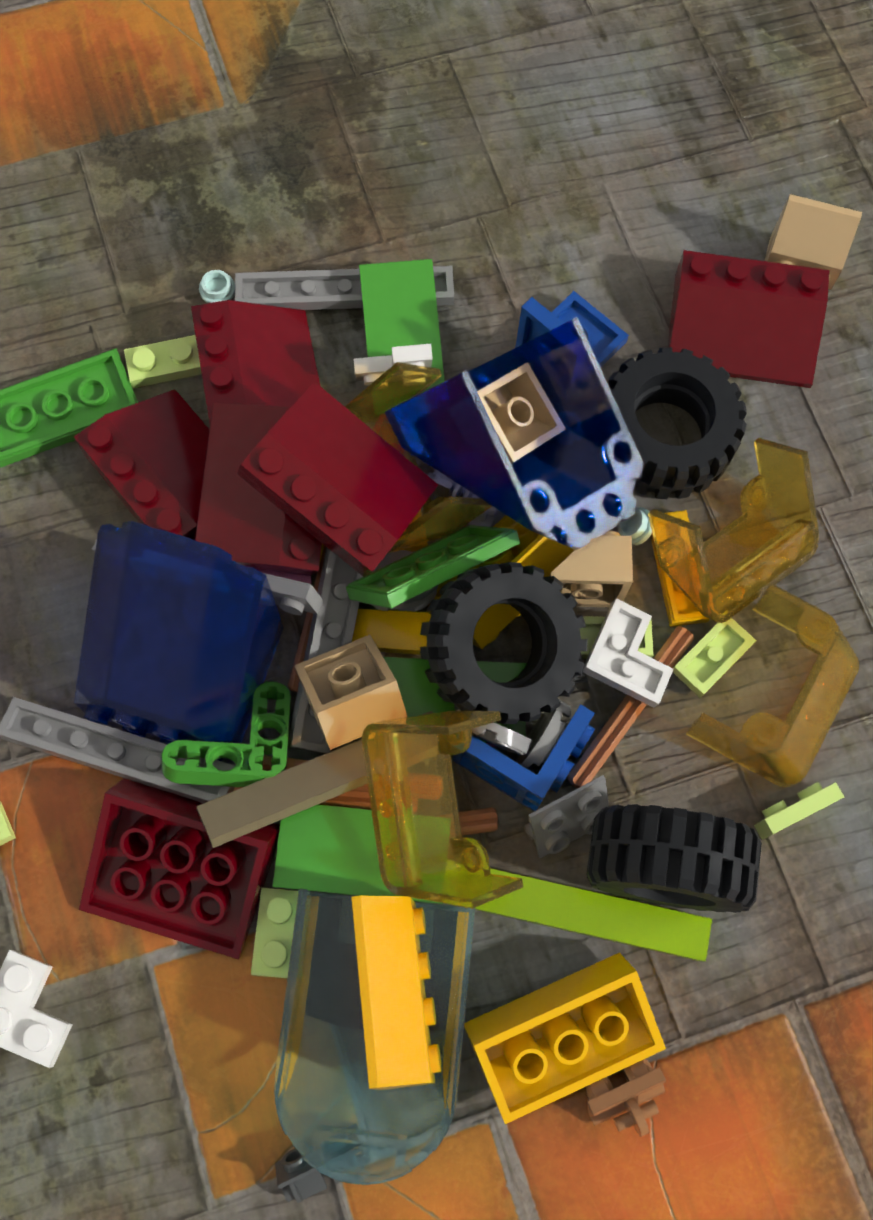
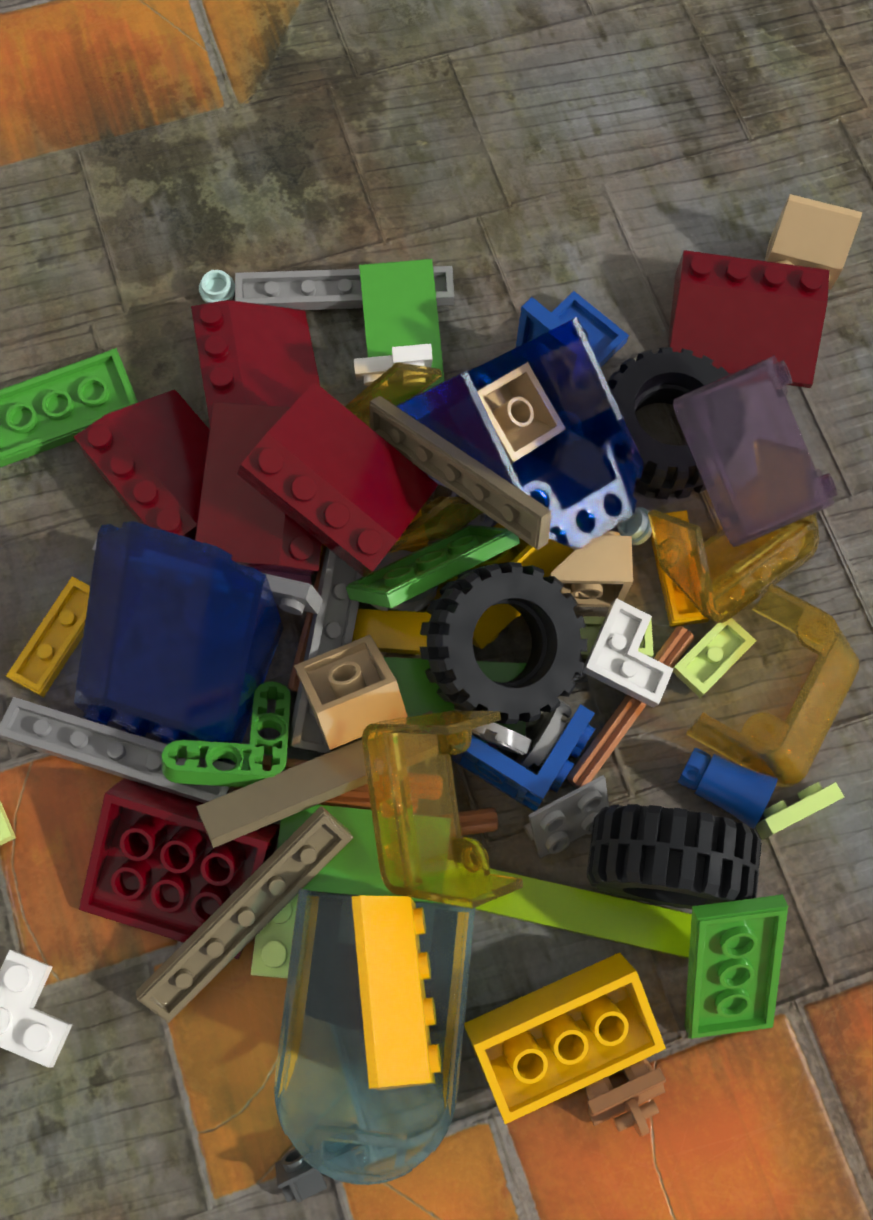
yellowish green plate [124,335,202,388] -> none
none -> yellow tile [6,576,108,698]
none -> dark tan tile [136,806,354,1023]
none -> dark tan tile [370,396,552,550]
none -> windscreen [673,355,838,547]
none -> blue plant [678,747,778,829]
none -> bright green tile [684,894,788,1039]

